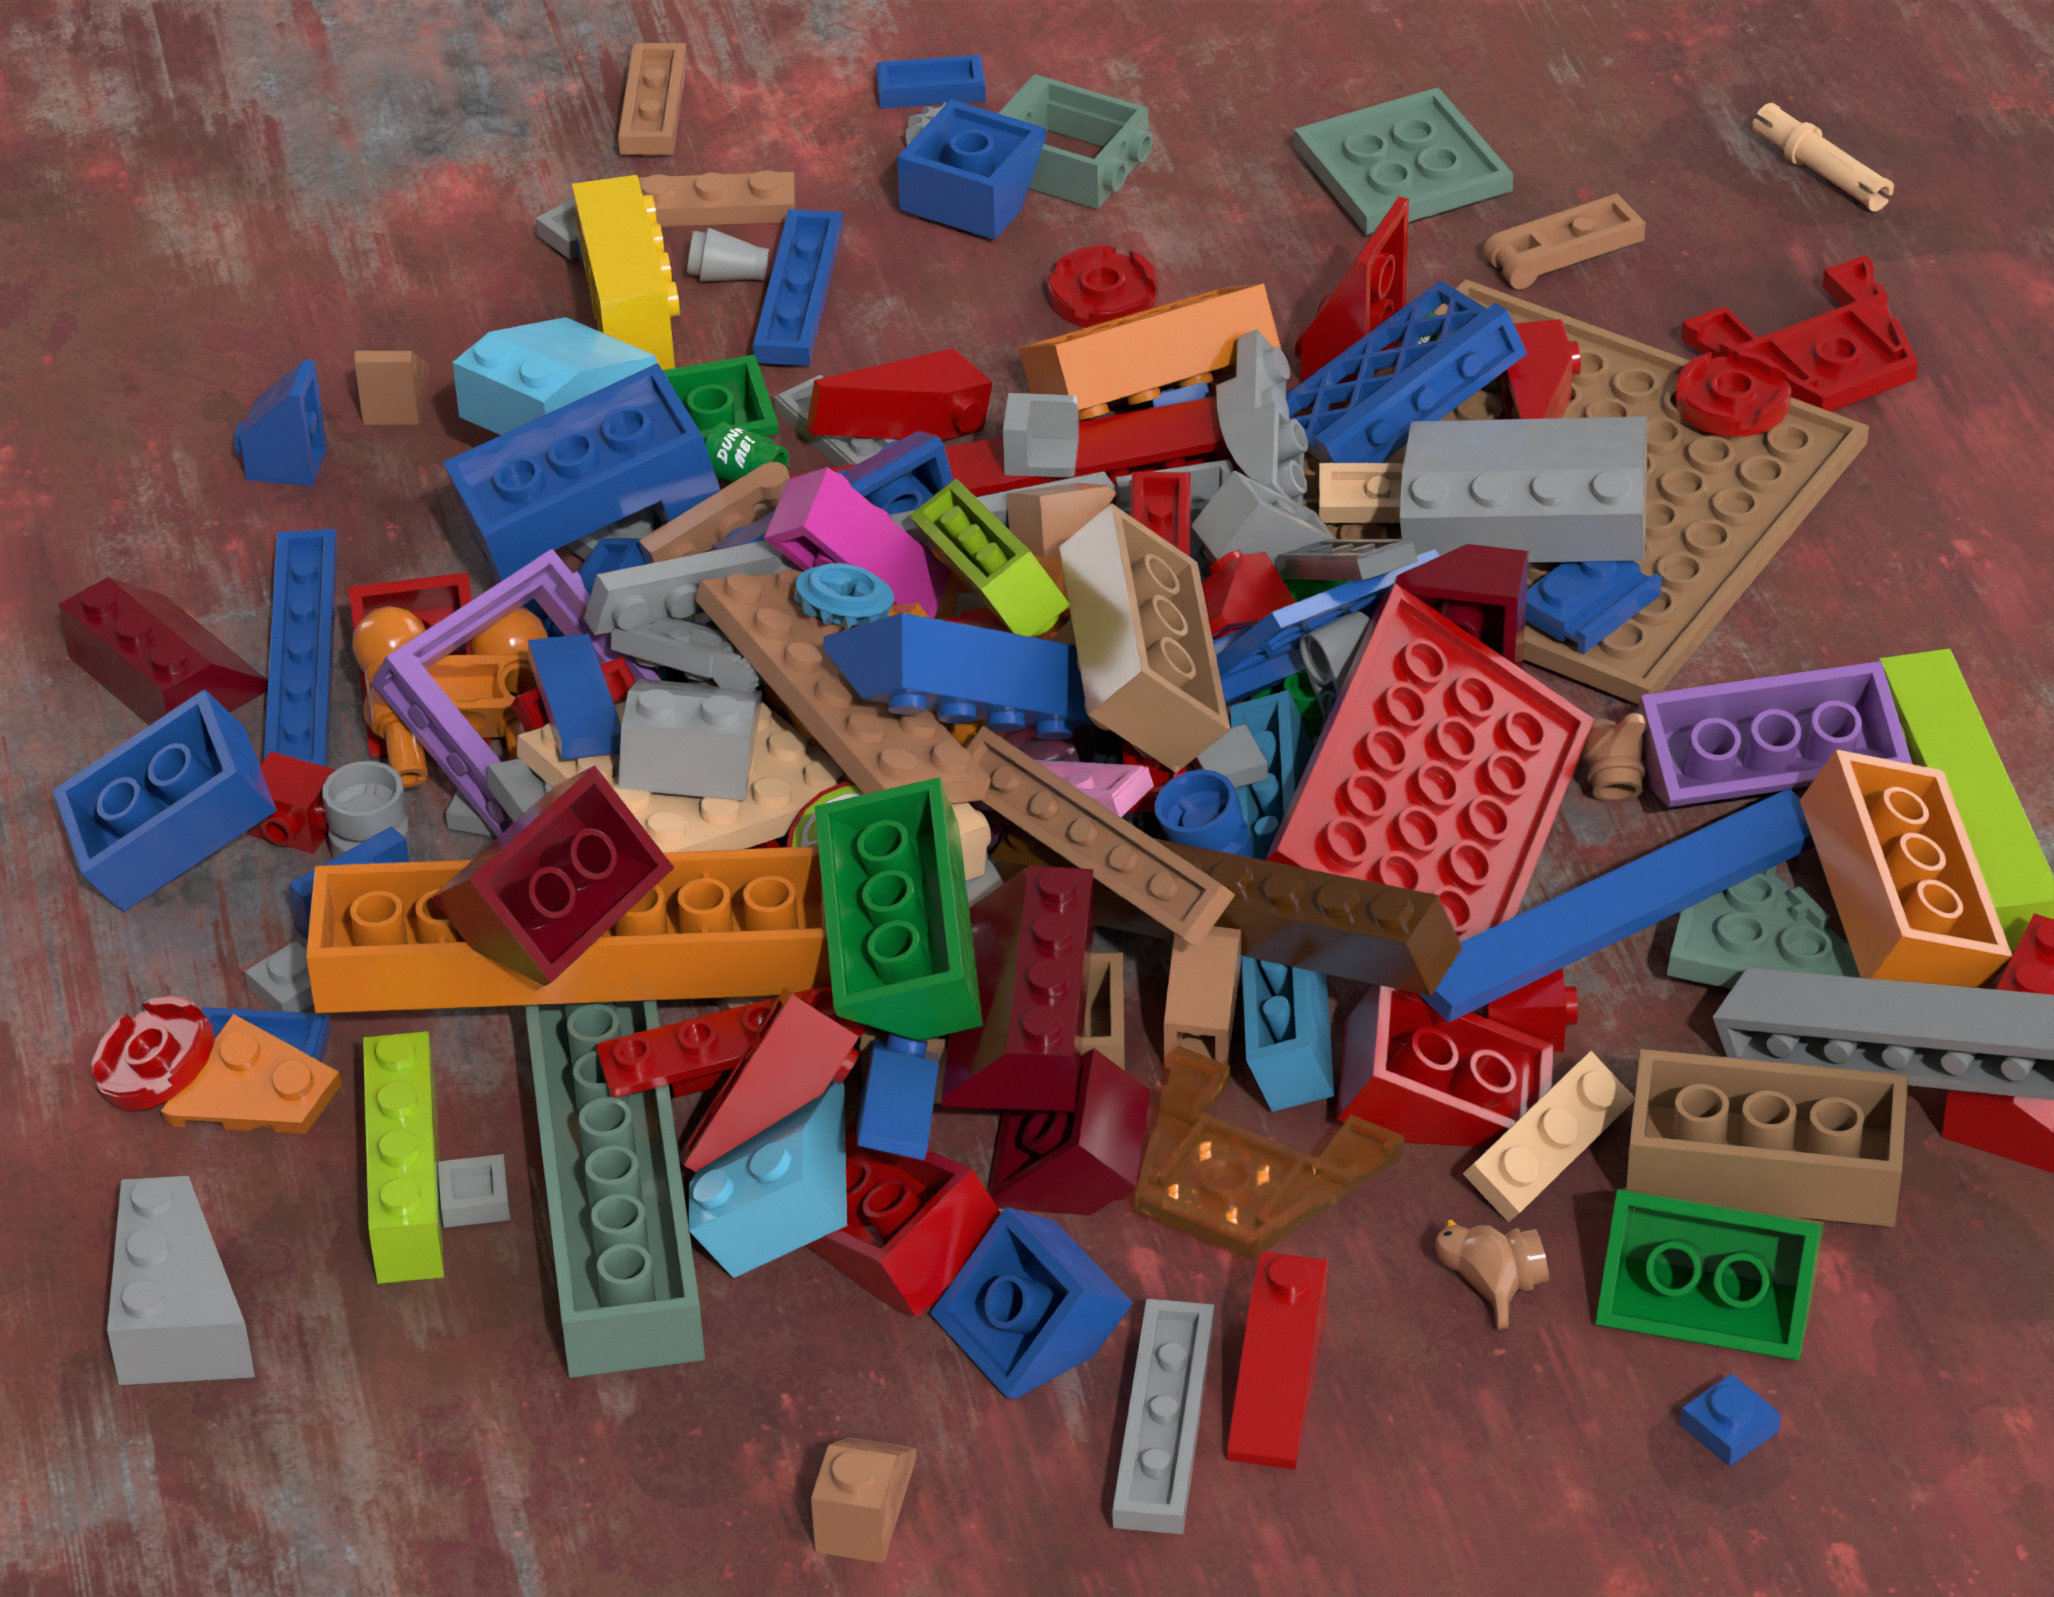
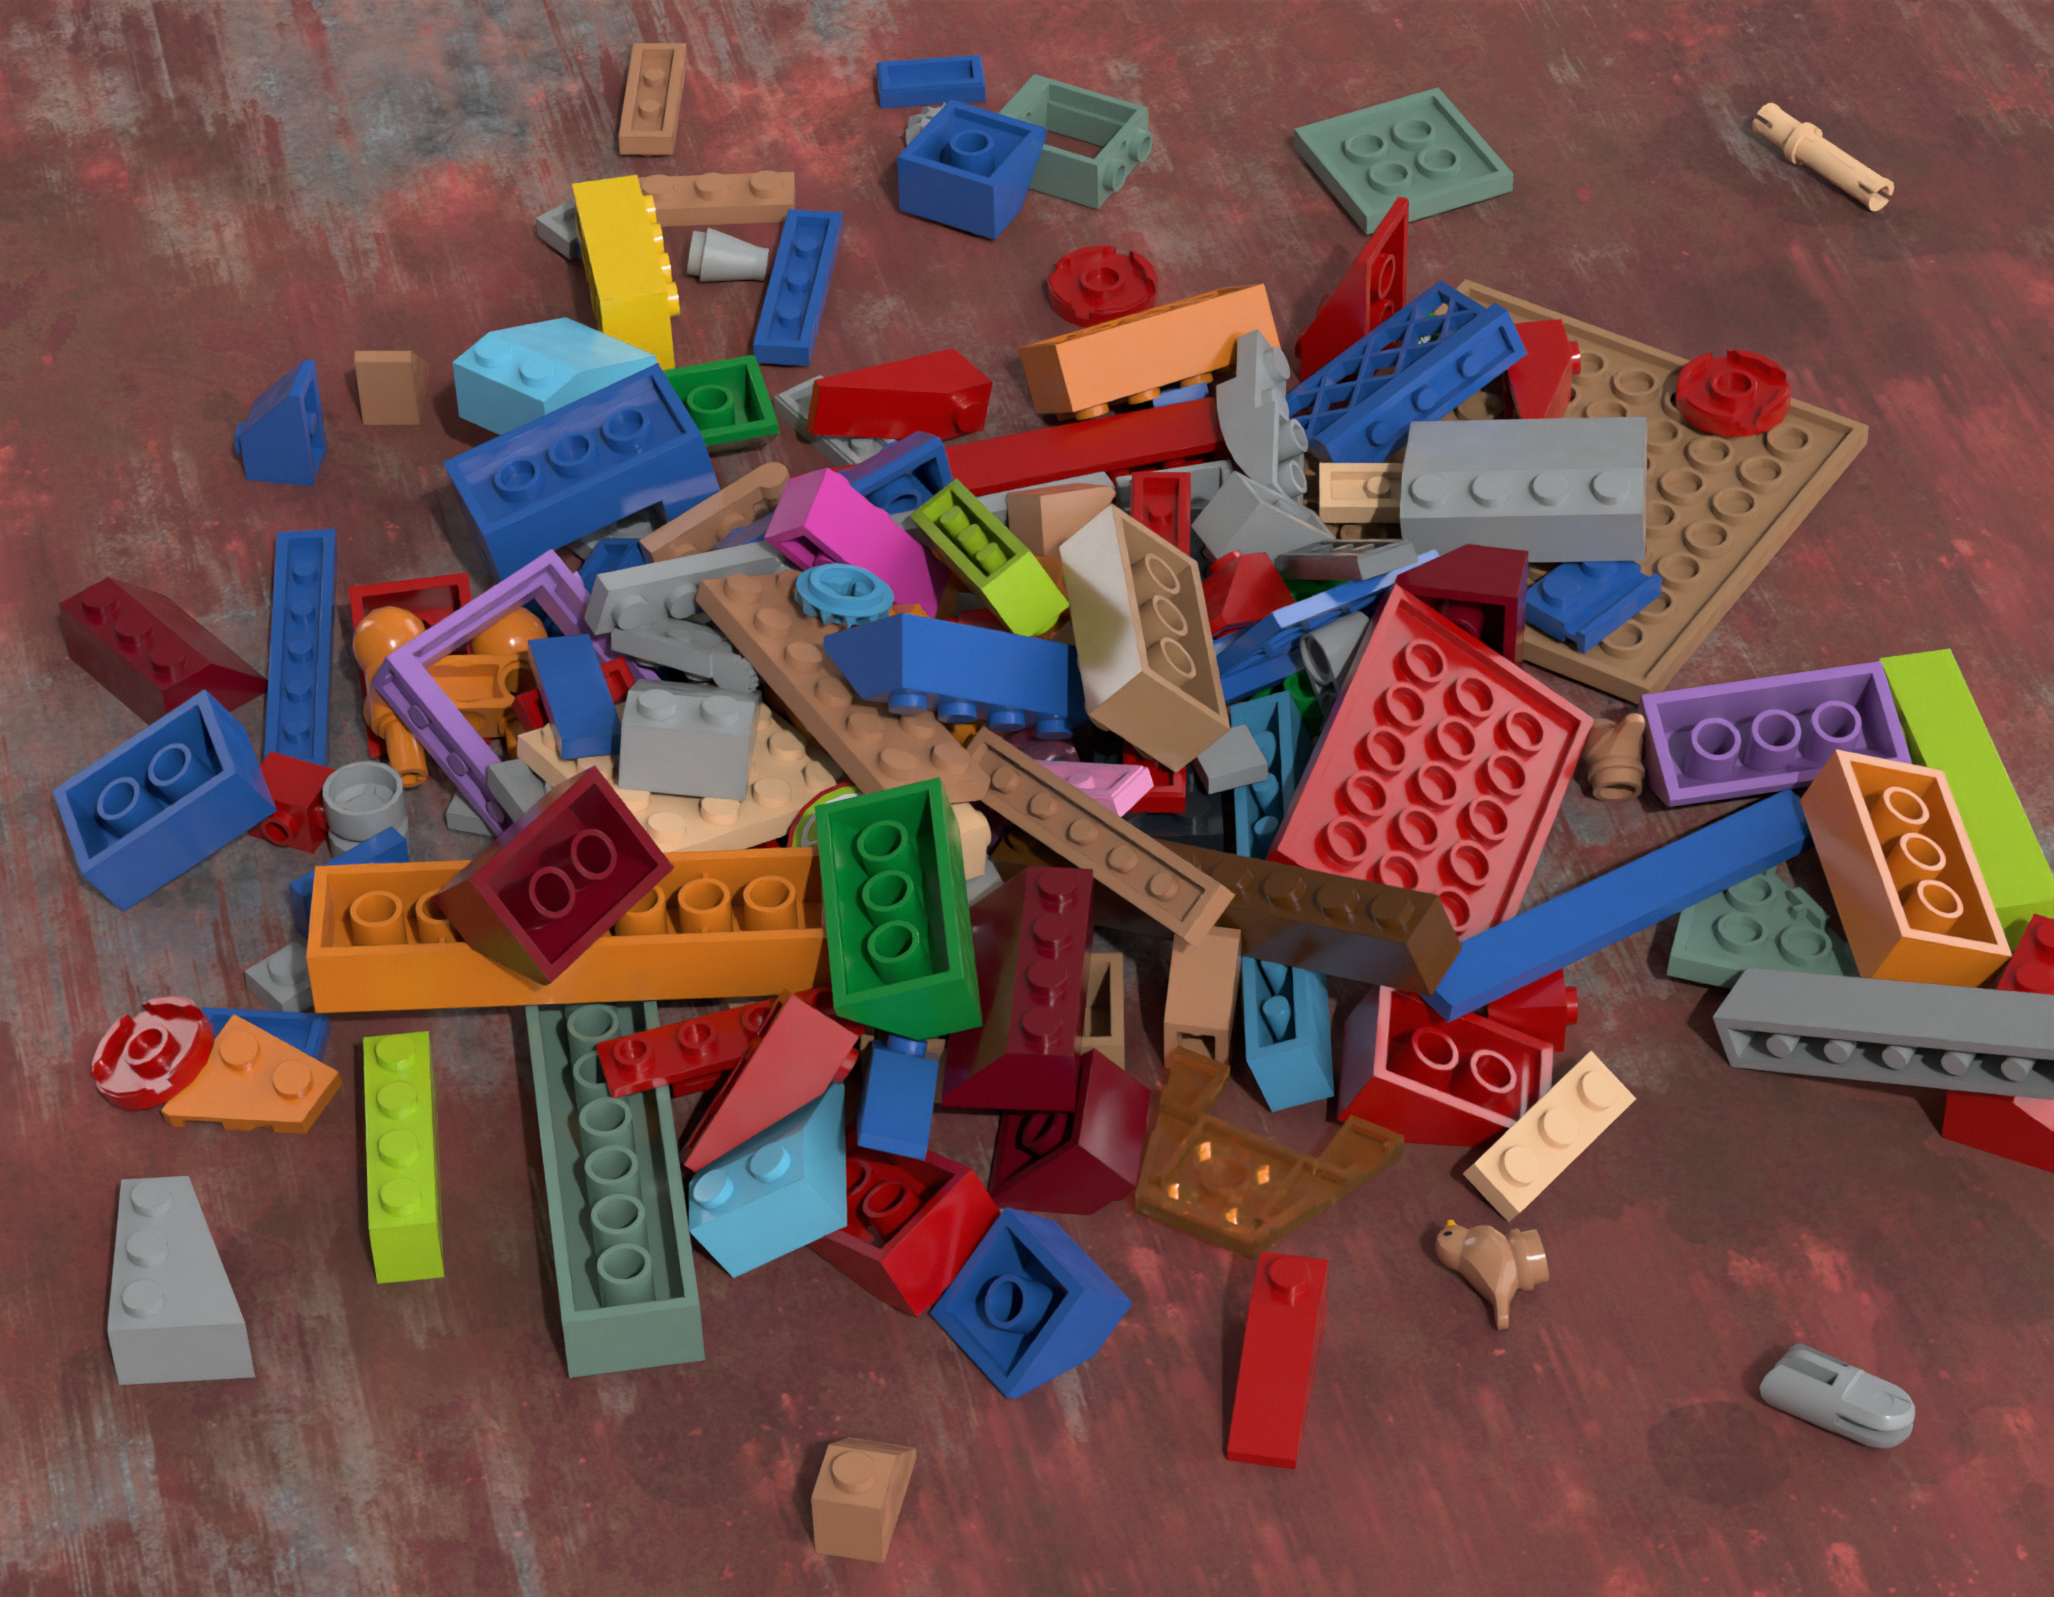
light grey plate [438,1154,510,1228] -> none
green piece [705,422,789,487] -> none
light grey panel [1003,393,1079,477] -> none
light grey plate [1113,1299,1214,1534] -> none
blue wheel [1155,769,1255,858] -> none
nougat plate [1483,193,1646,290] -> none
green slope [1595,1188,1825,1360] -> none
medium nougat brick [1626,1049,1908,1227] -> none
blue plate [1680,1373,1781,1466] -> none
red wing [1681,255,1918,412] -> none
none -> light grey arm [1759,1342,1916,1449]

